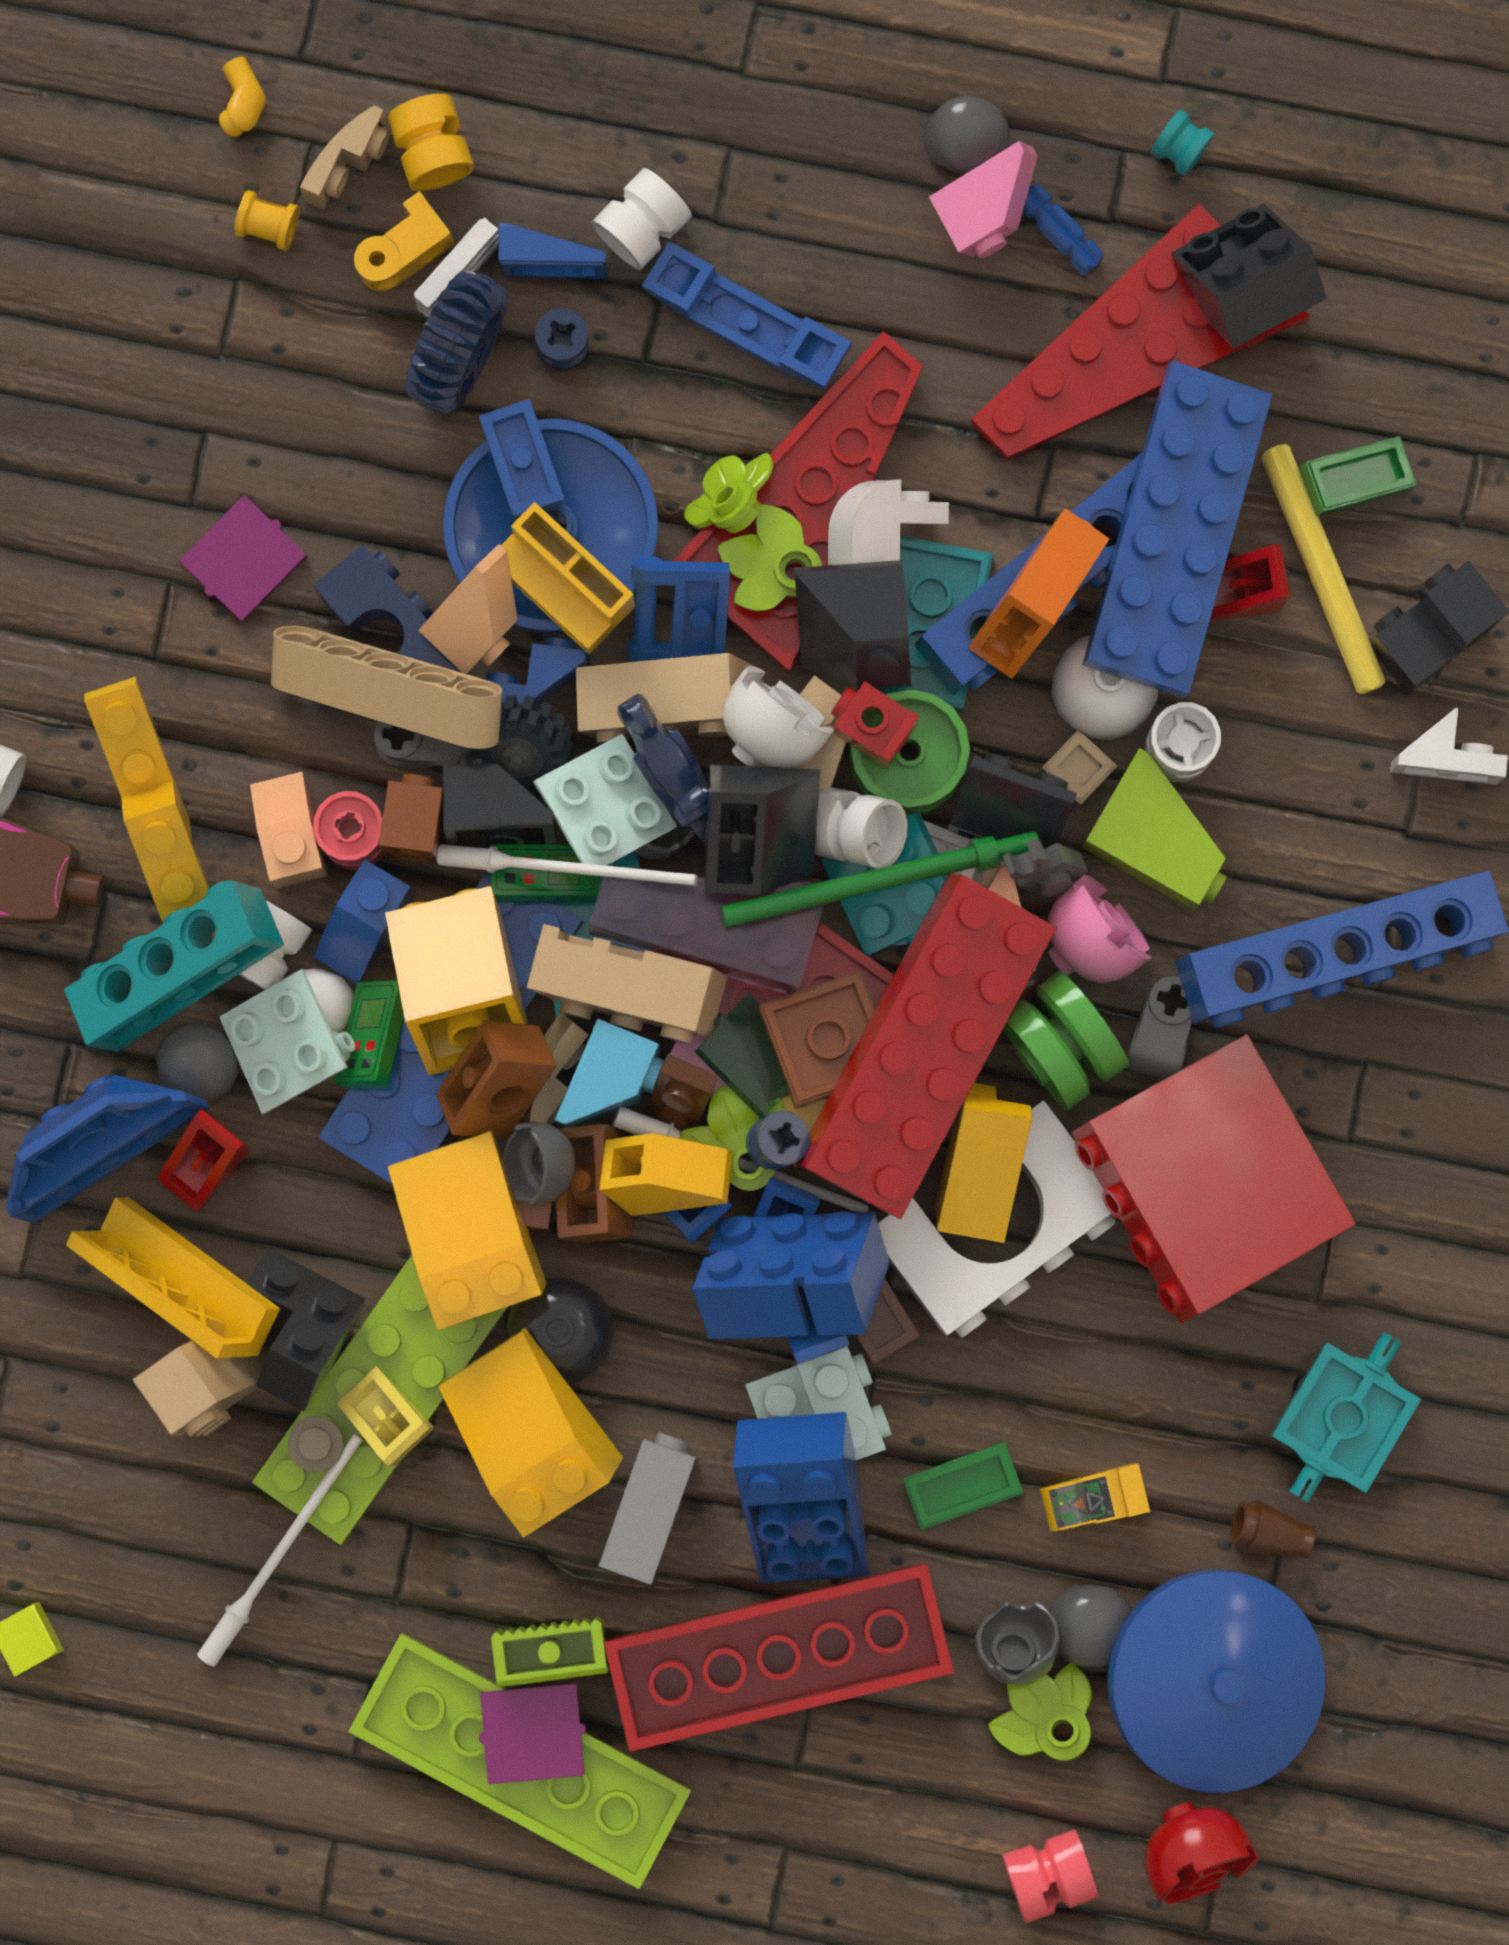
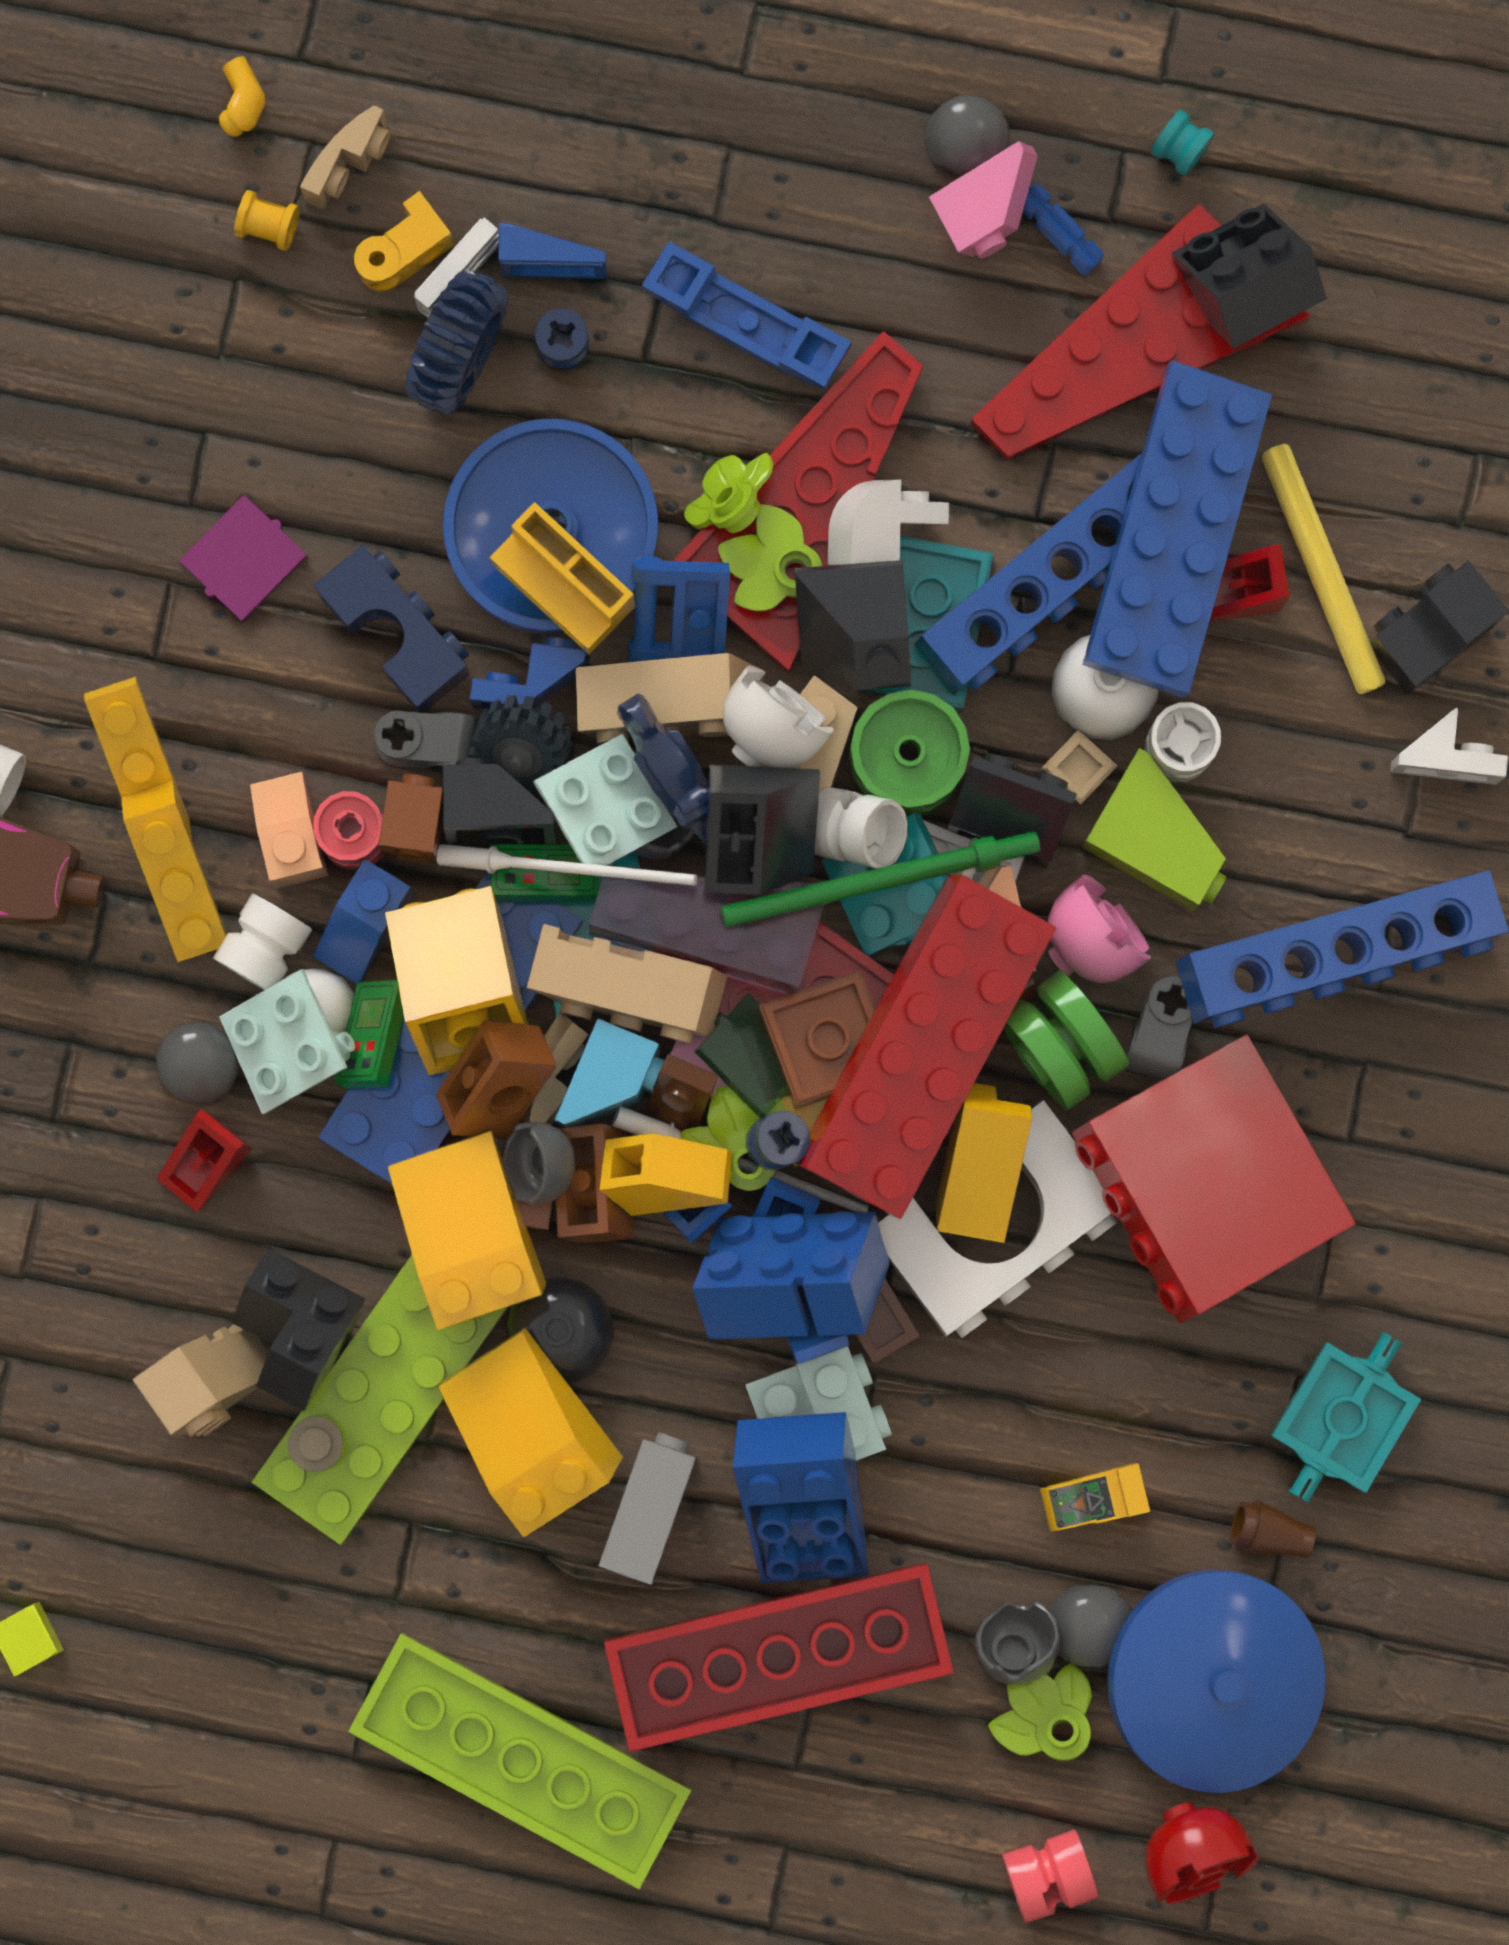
blue wedge [6,1075,210,1223] -> none
teal brick [64,880,284,1052] -> none
yellow fence [66,1197,280,1359] -> none
white piece [197,1433,363,1666] -> none
tan beam [271,626,502,749] -> none
light yellow slope [336,1366,434,1467] -> none
yellow wheel [387,93,475,191] -> none
light nougat slope [418,544,518,674] -> none
magenta piece [478,1683,586,1784] -> none
blue plate [479,399,565,521] -> none
lime brick [491,1616,609,1687] -> none
white wheel [591,168,692,270] -> none
red brick [831,681,920,769] -> none
green tile [902,1442,1023,1530] -> none
orange slope [968,508,1109,679] -> none
dark grey plate [1002,840,1088,897] -> none
green tile [1299,436,1417,517] -> none

